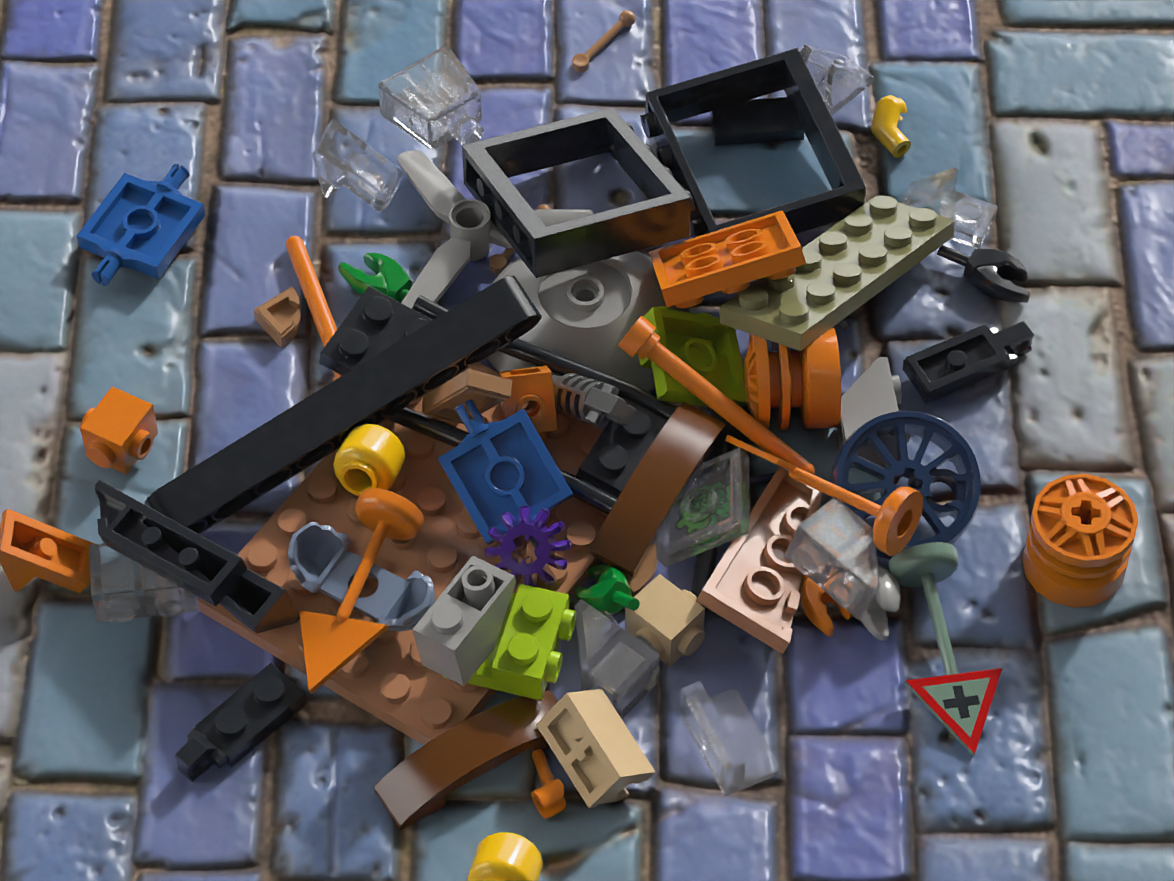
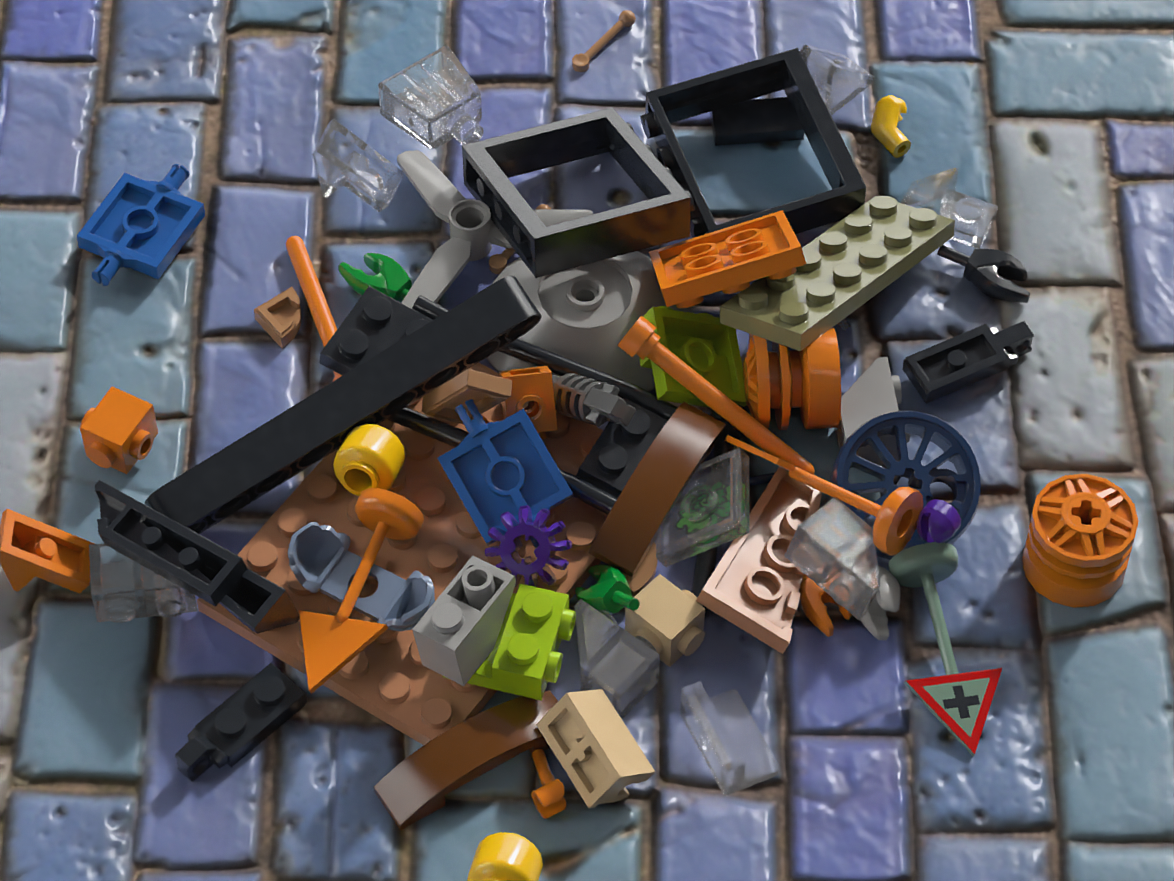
none -> dark purple hinge [916,499,961,543]

